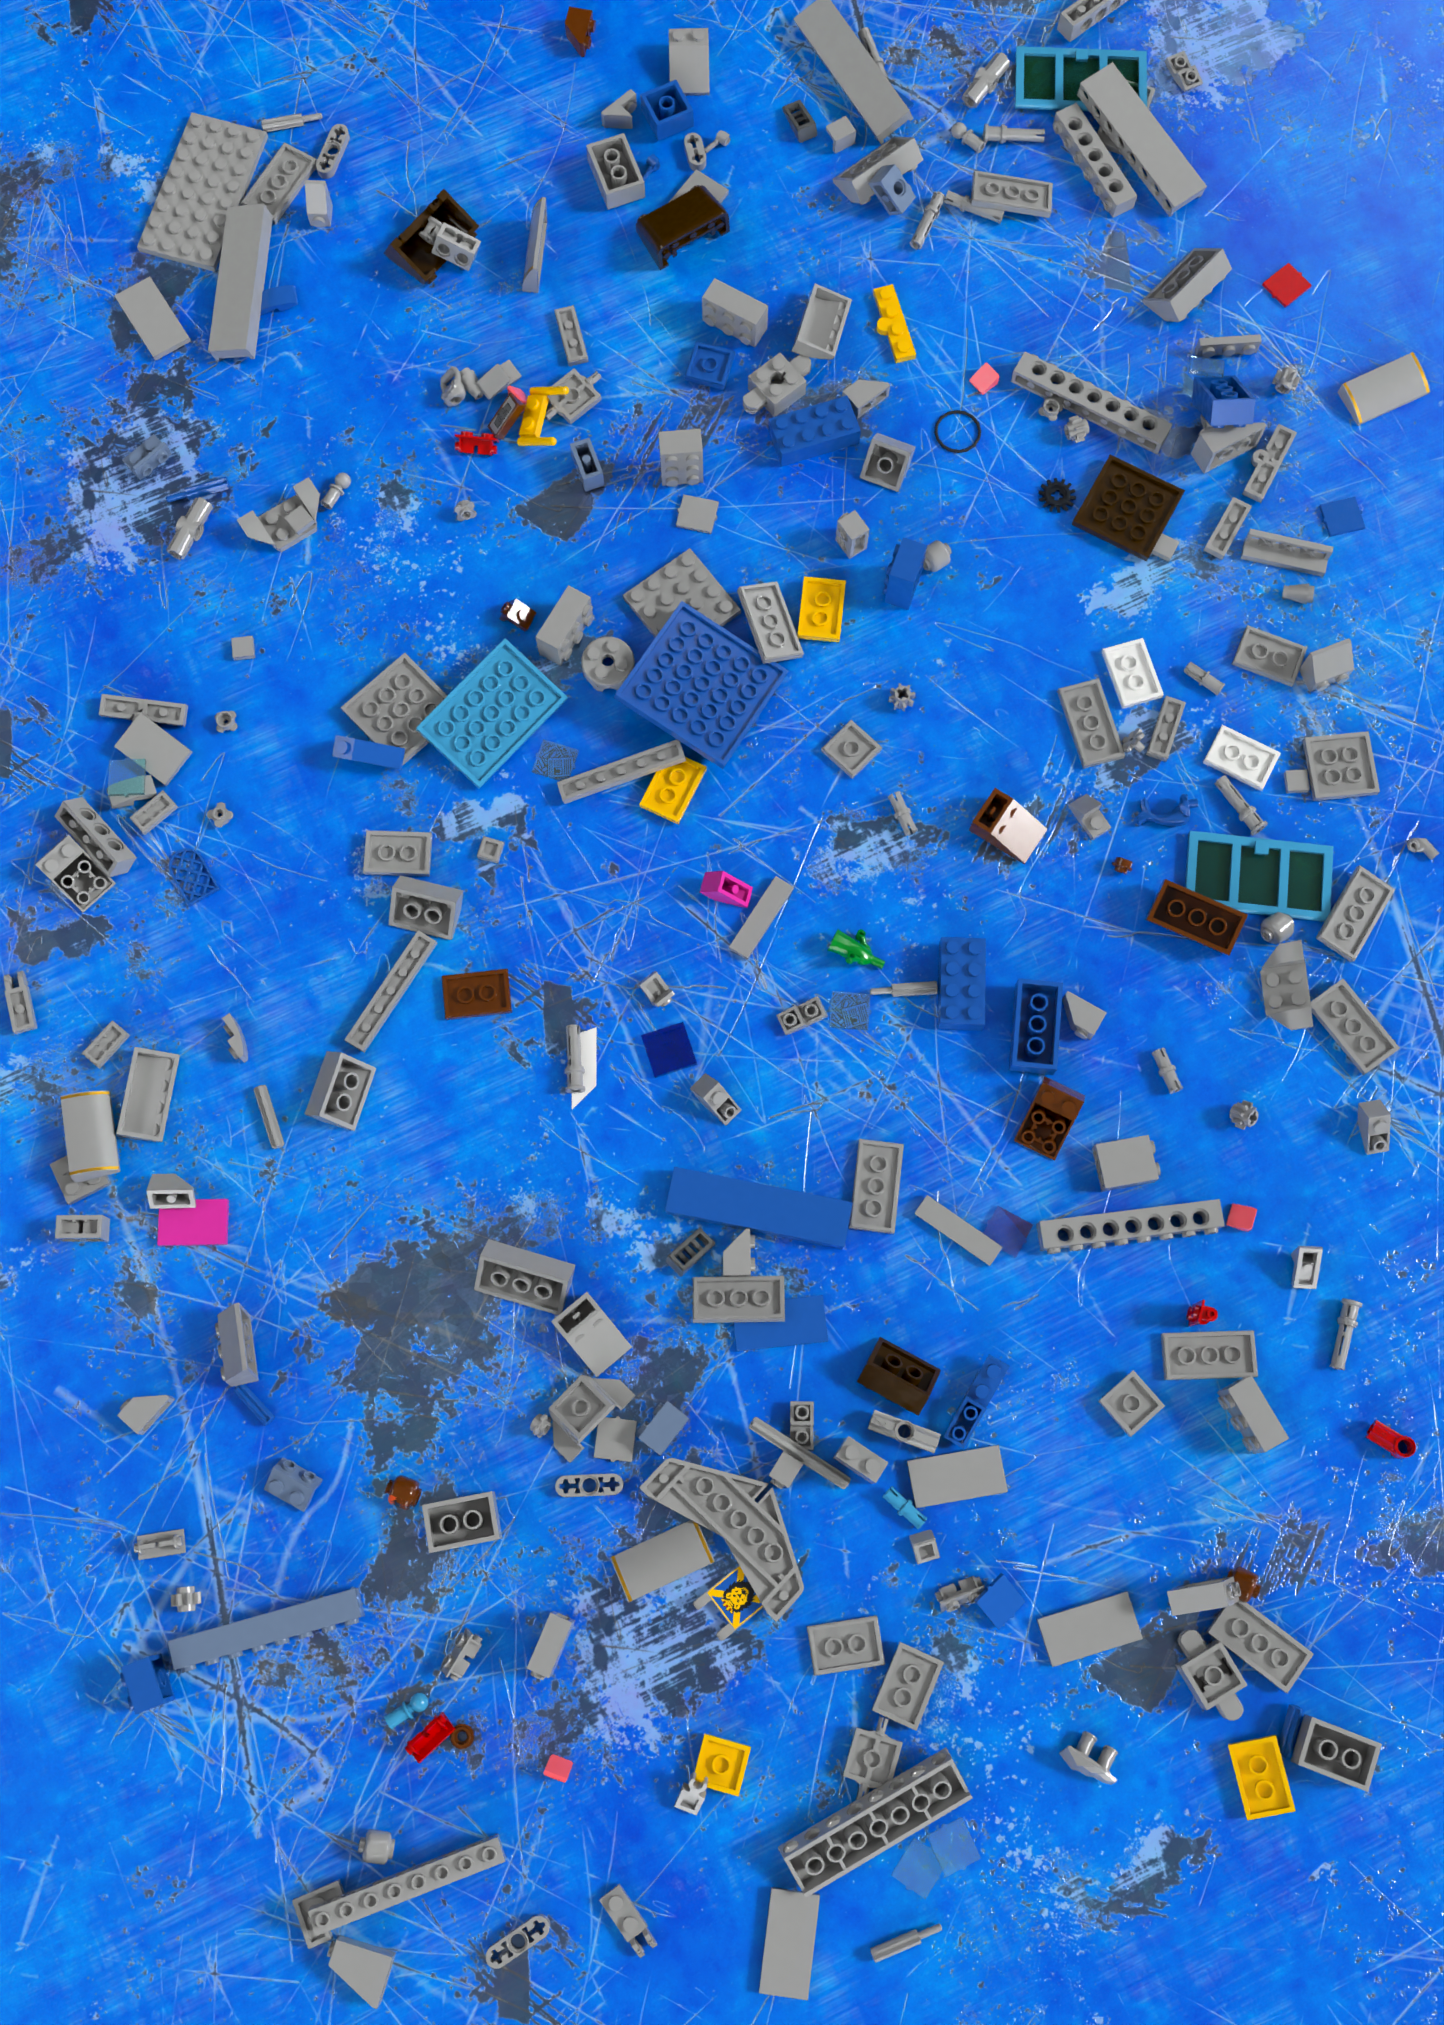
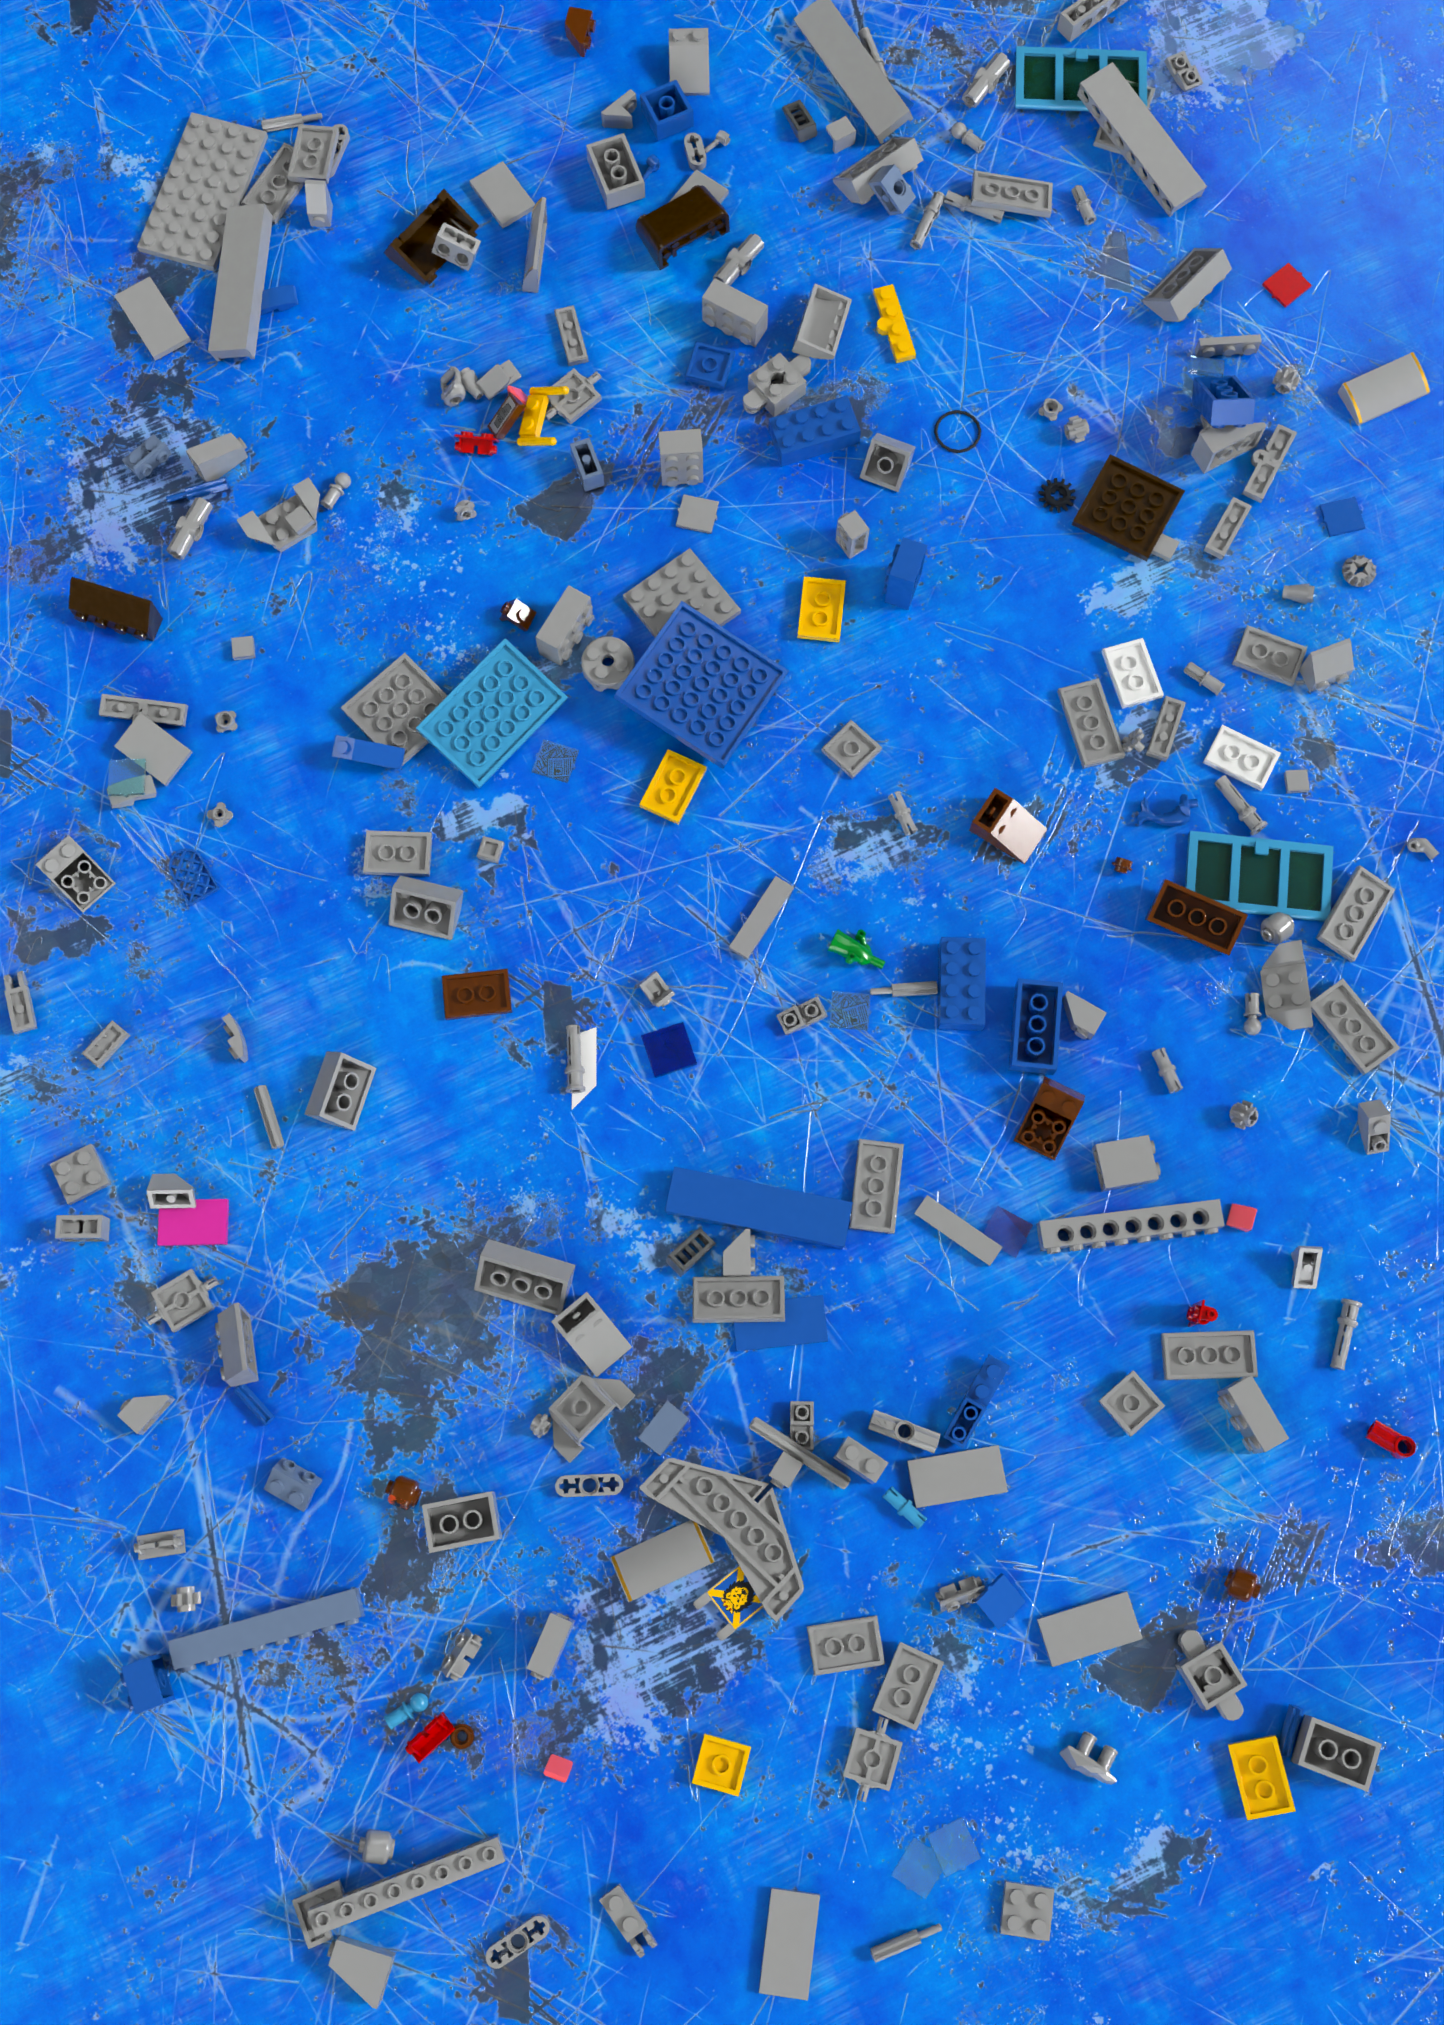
light grey brick [54,797,137,877] -> none
light grey slope [60,1091,121,1183] -> none
light grey slope [116,1047,180,1142] -> none
light grey plate [129,790,178,835] -> none
light grey plate [345,930,438,1053] -> none
light grey bush [419,216,442,245] -> none
light grey plate [557,740,686,804] -> none
light grey piece [594,1416,637,1462] -> none
light grey plate [674,1772,708,1816] -> none
light grey slope [690,1073,741,1126] -> none
dark pink slope [700,871,753,908] -> none
light grey tile [737,581,804,664] -> none
light grey tile [778,1747,973,1898] -> none
light grey slope [842,380,890,419] -> none
dark brown slope [857,1337,941,1416] -> none
light grey gear [888,683,915,712] -> none
light grey slope [909,1530,940,1564] -> none
light grey head [923,540,952,572] -> none
coral slope [969,362,999,395] -> none
light grey pin [983,124,1045,144] -> none
light grey brick [1011,352,1172,454] -> none
light grey brick [1053,103,1137,218] -> none
light grey slope [1068,794,1111,840] -> none
light grey window [1167,1576,1241,1616] -> none
light grey plate [1206,1600,1314,1693] -> none
light grey fence [1240,529,1334,577] -> none
light grey plate [1303,731,1380,801] -> none
none -> dark brown slope [69,577,163,641]
none -> light grey plate [146,1269,220,1333]
none -> light grey slope [186,433,248,482]
none -> light grey plate [287,124,340,184]
none -> light grey tile [469,161,535,229]
none -> light grey piece [713,234,764,286]
none -> light grey plate [999,1880,1055,1941]
none -> light grey axle [1071,185,1097,225]
none -> light grey pin [1243,993,1262,1035]
none -> light grey gear [1342,554,1377,587]

